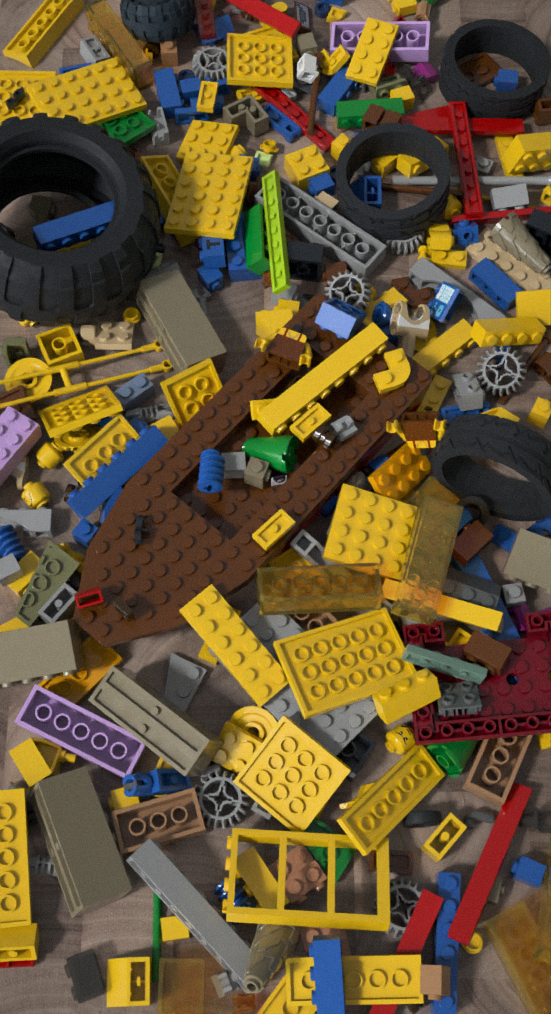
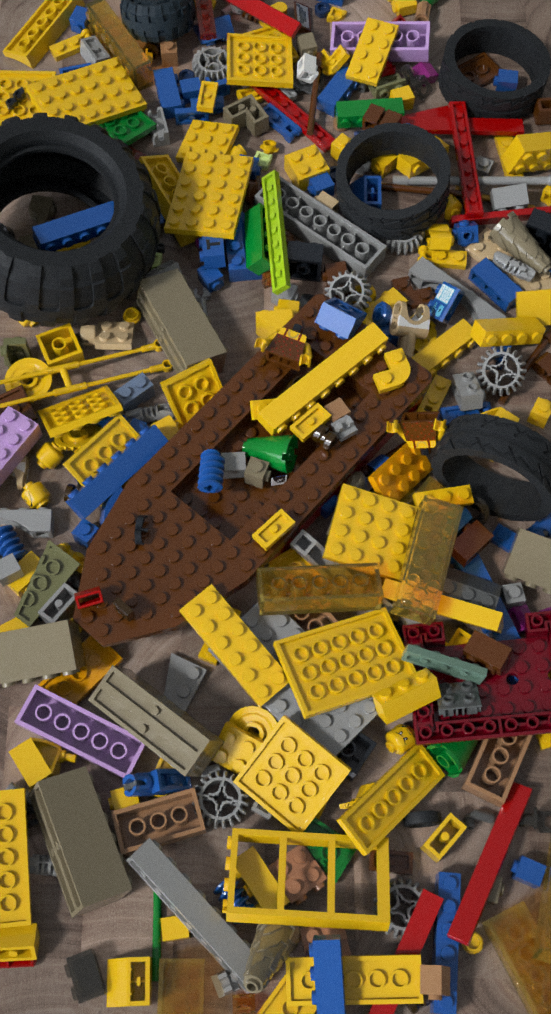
none -> yellow plate [49,28,92,62]
none -> blue brick [69,5,93,33]
none -> medium nougat tile [324,397,351,422]
none -> yellow plate [412,484,474,514]
none -> light grey hinge [492,251,536,282]

